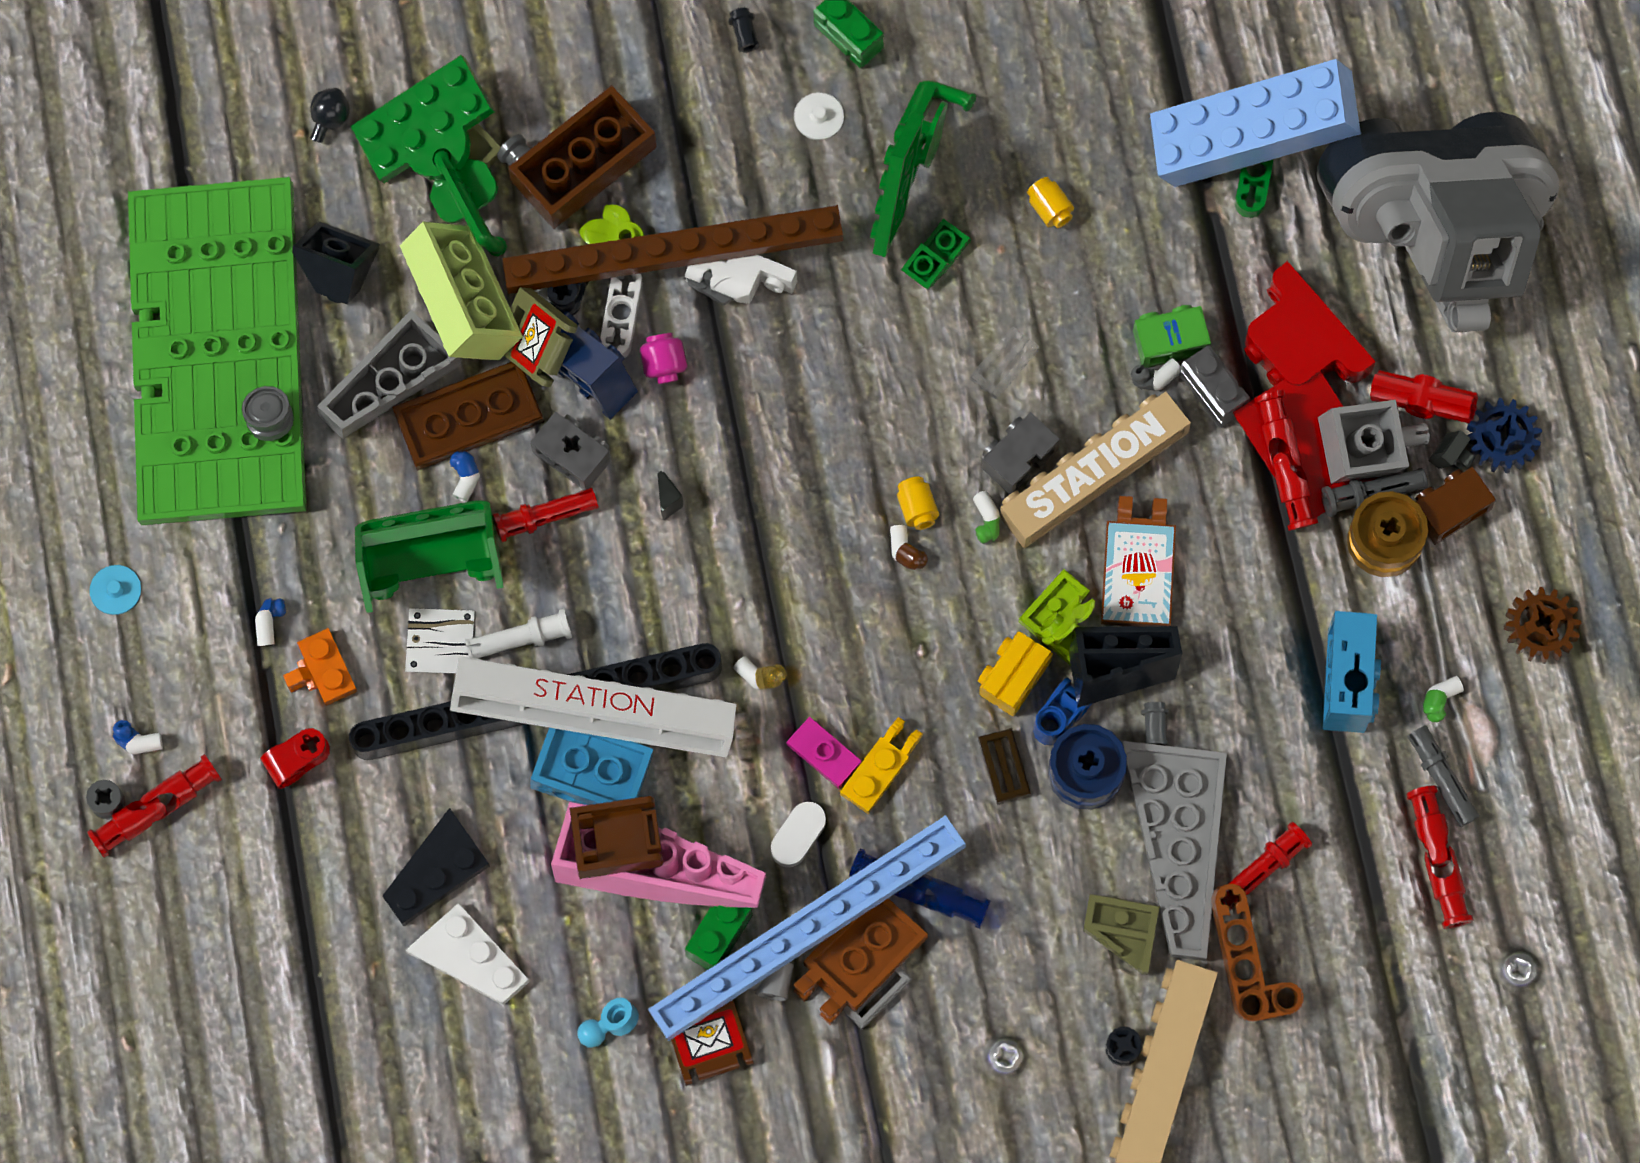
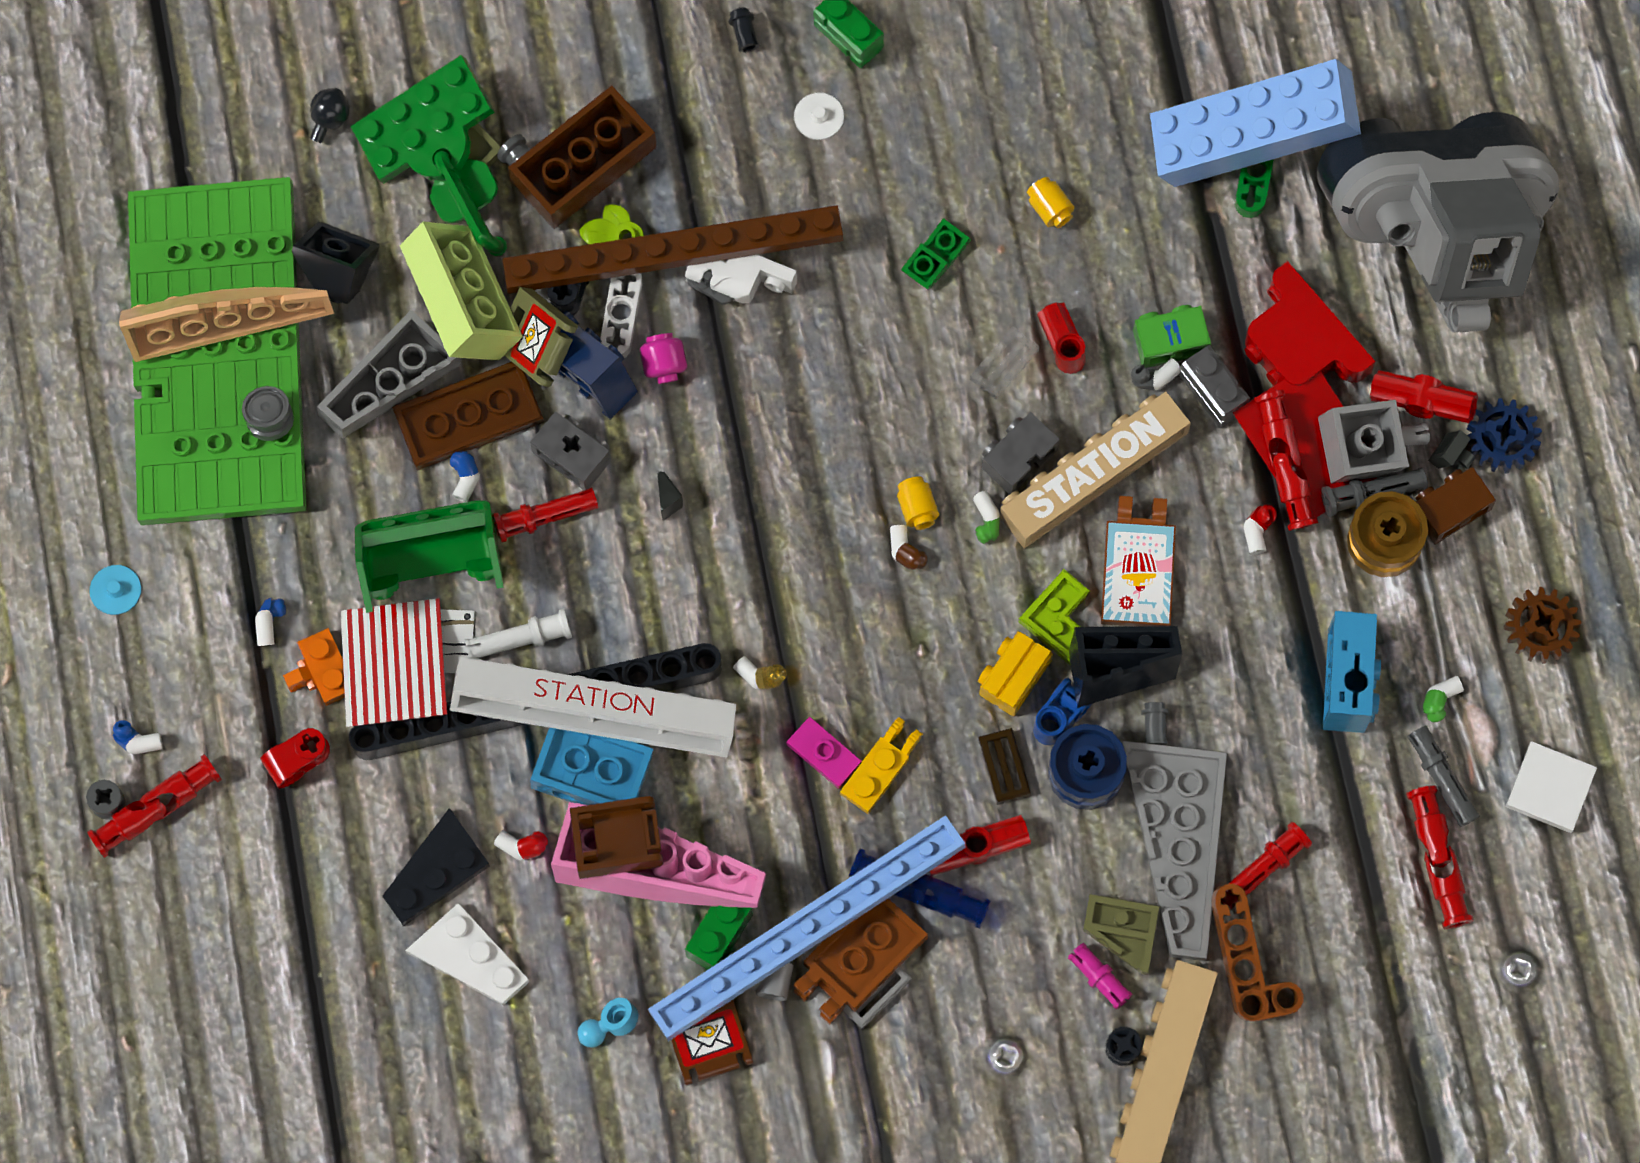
white tile [771,802,826,867] -> none
green plate [870,80,976,257] -> none
lime plate [1038,595,1095,645] -> none
none -> light nougat wedge [119,287,334,362]
none -> sticker [341,598,447,727]
none -> arm [494,830,548,861]
none -> red piece [929,815,1031,877]
none -> red piece [1037,302,1086,374]
none -> dark pink pin [1068,943,1133,1010]
none -> arm [1244,504,1277,555]
none -> white tile [1505,741,1597,833]

